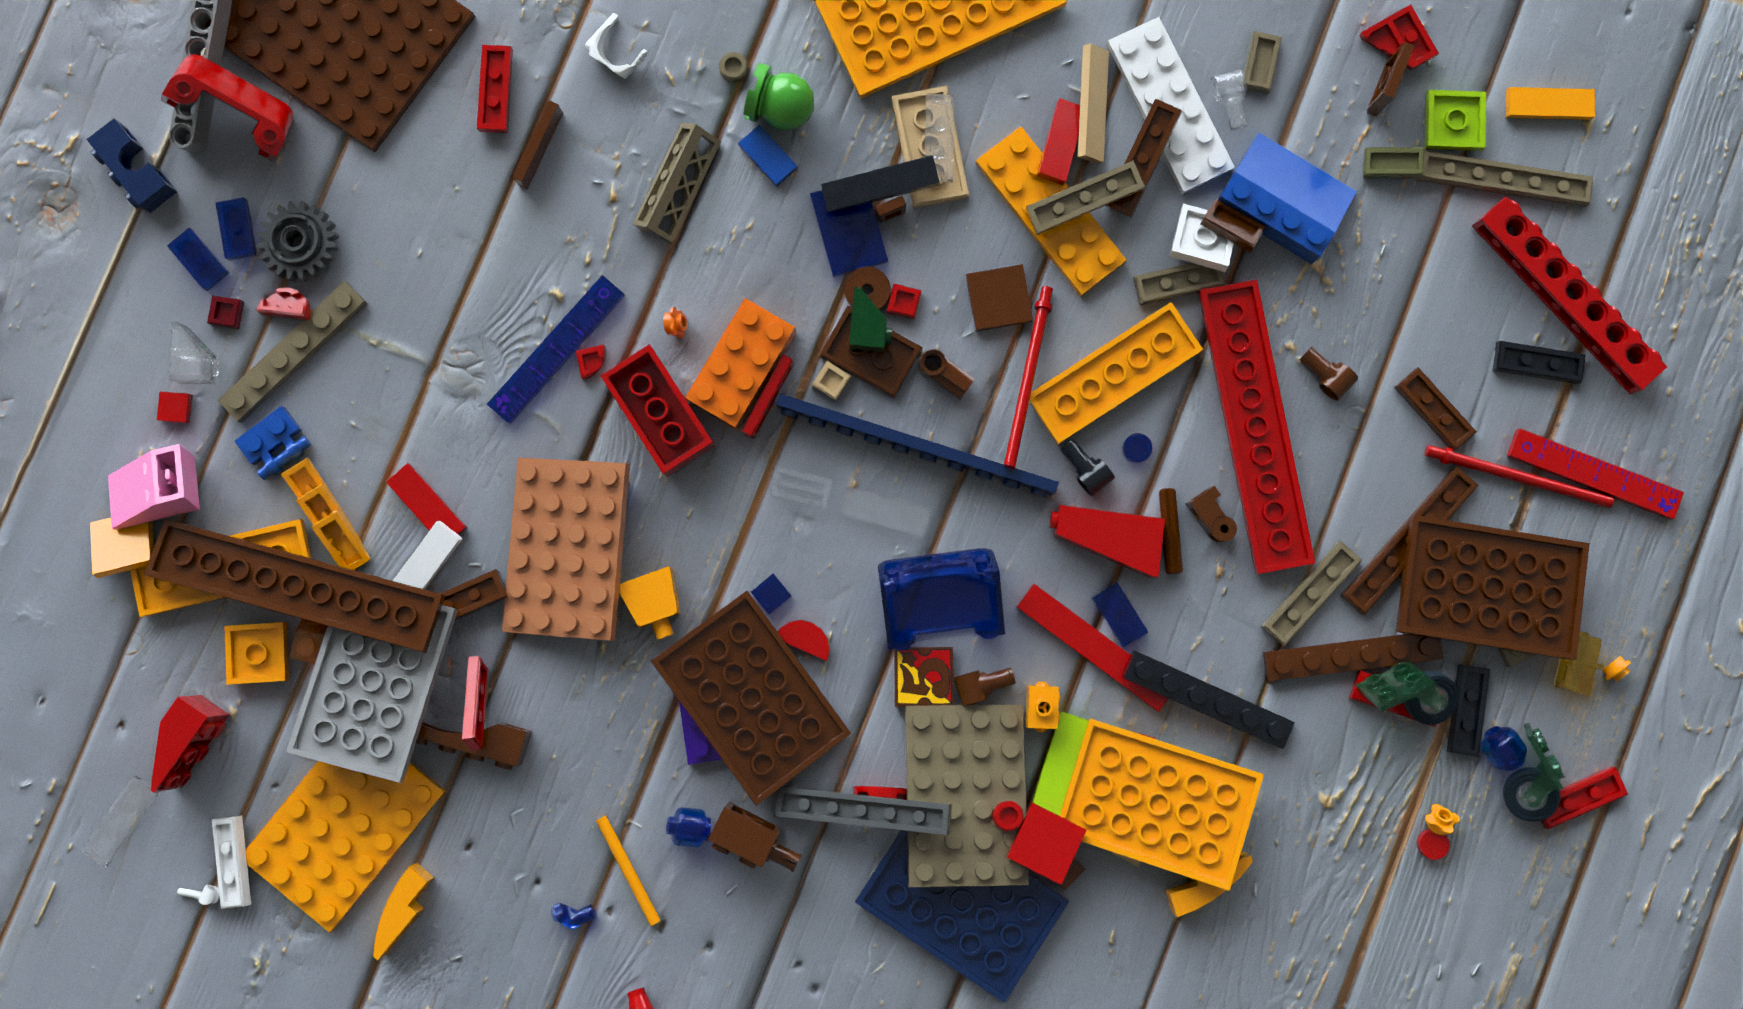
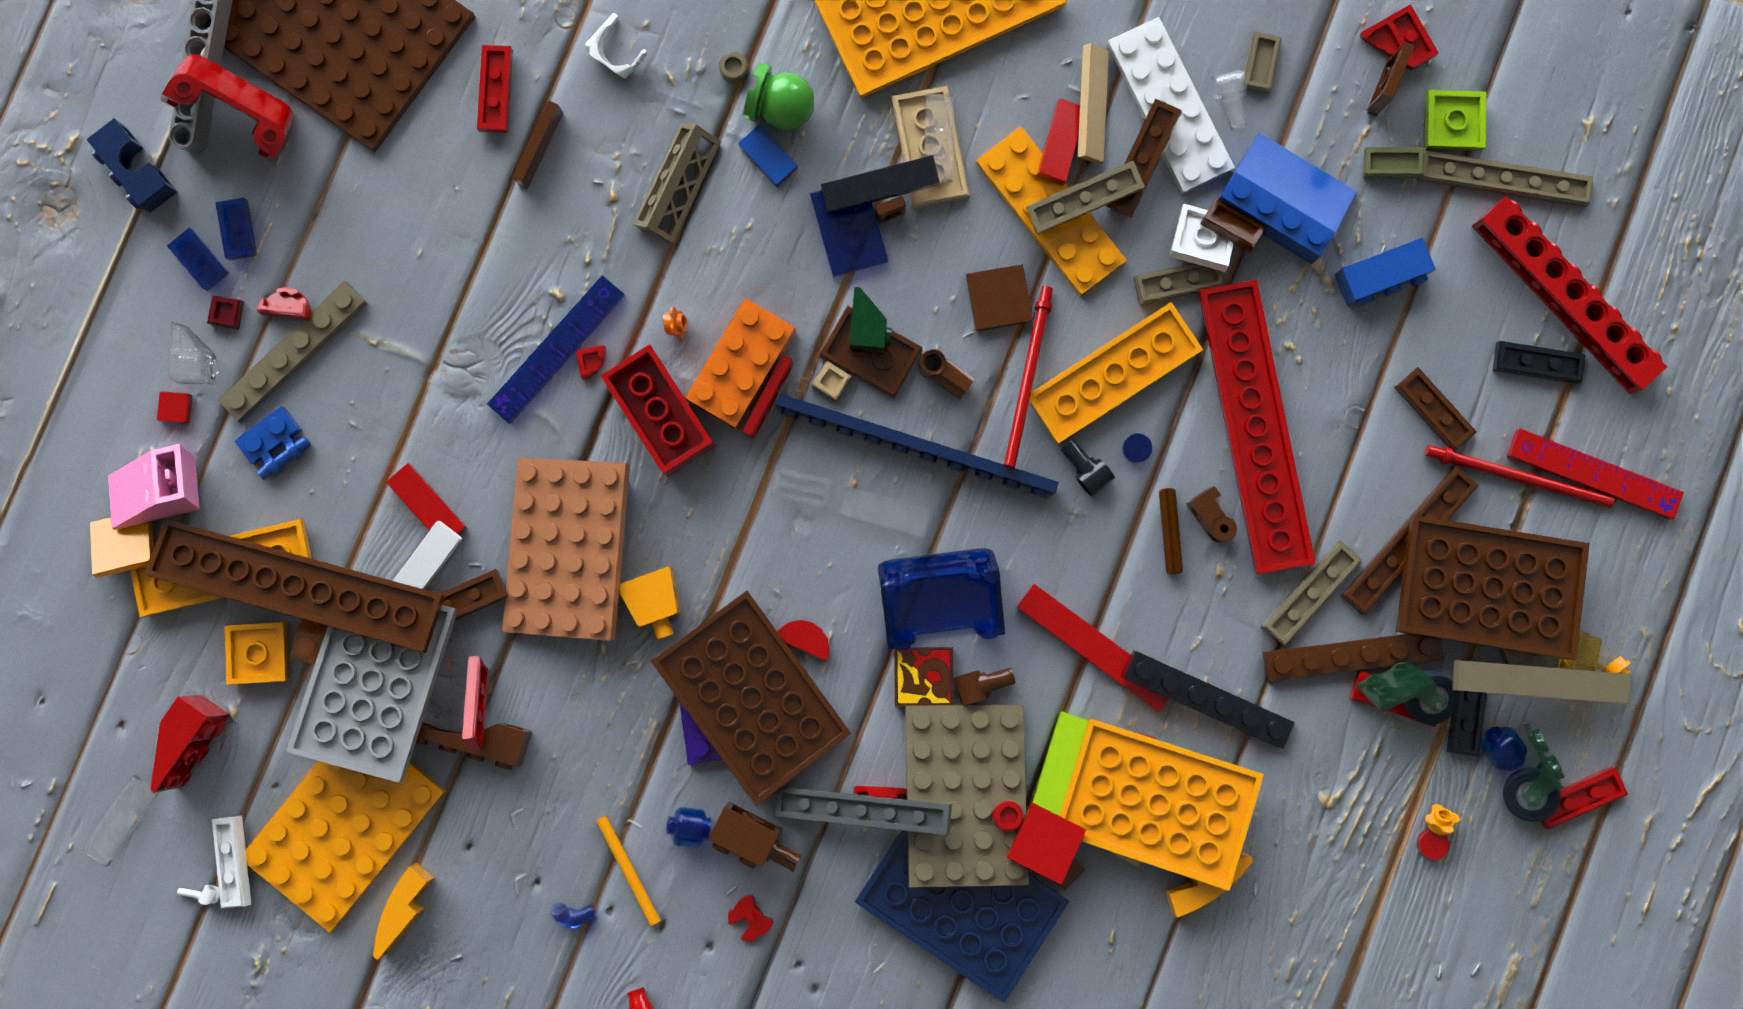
dark grey gear [256,201,339,282] -> none
light orange slope [281,457,371,570] -> none
clear blue tile [751,573,792,615] -> none
reddish brown piece [845,267,891,310] -> none
red tile [887,284,922,320] -> none
light orange head [1025,681,1061,732] -> none
red slope [1049,505,1165,578] -> none
clear blue plate [1092,582,1148,648] -> none
reddish brown pin [1299,346,1358,401] -> none
light orange tile [1506,87,1595,120] -> none
none -> red piece [728,894,774,942]
none -> blue brick [1334,238,1436,307]
none -> dark tan tile [1452,660,1631,704]

